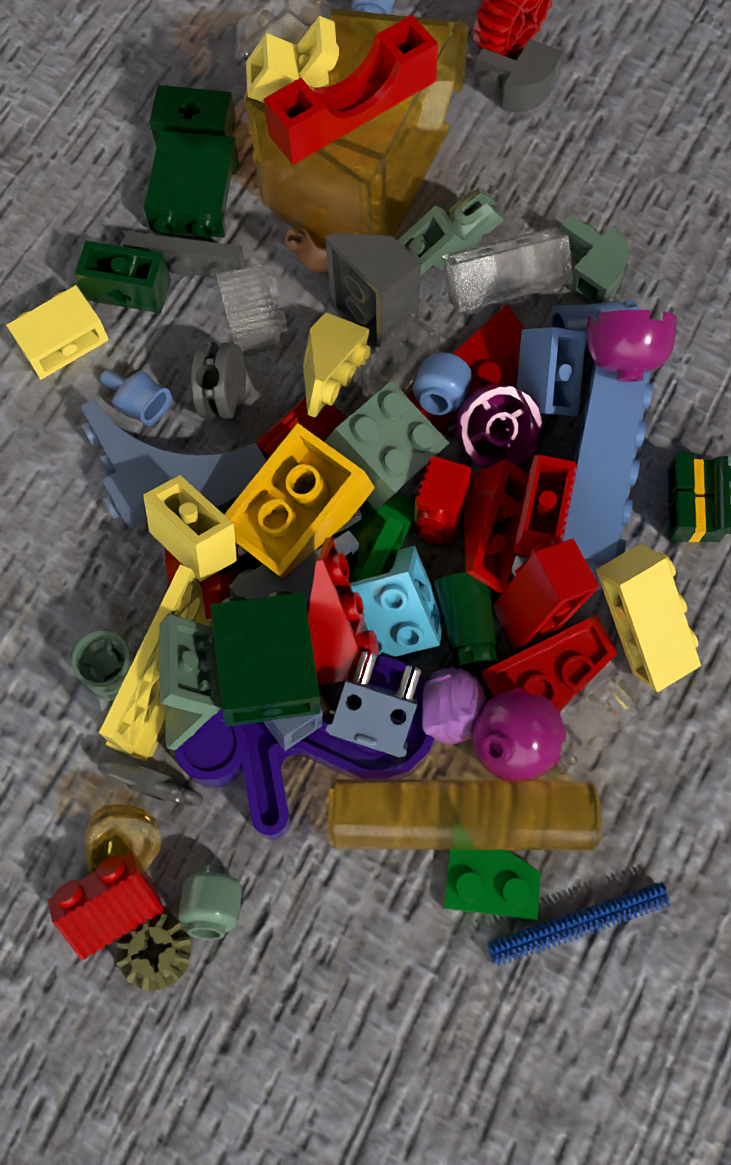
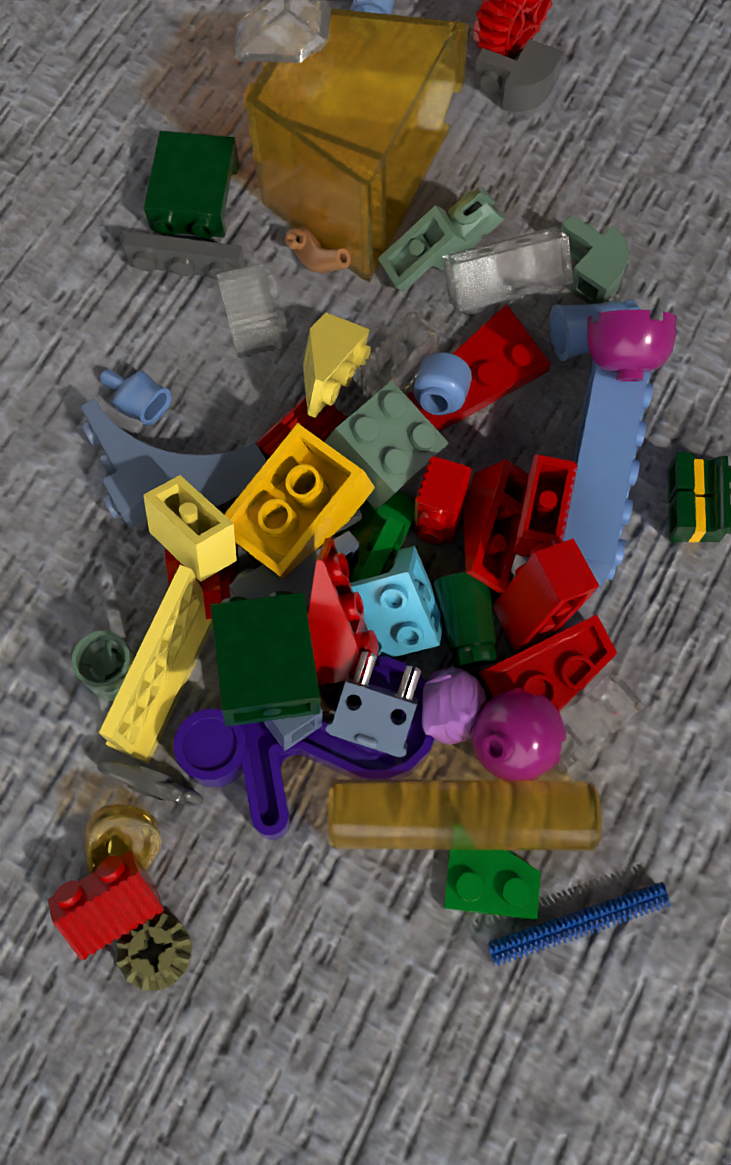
light yellow brick [6,285,109,380] -> none
dark green brick [74,240,171,313] -> none
dark green brick [149,85,236,145] -> none
sand green bracket [160,614,222,750] -> none
sand green head [178,865,242,940] -> none
dark grey head [191,342,246,419] -> none
light yellow brick [246,16,339,103] -> none
red arch [263,14,438,165] -> none
dark grey slope [326,233,421,358] -> none
magenta cylinder [455,384,542,468] -> none
medium blue brick [517,327,586,417] -> none
light yellow brick [596,543,701,692] -> none

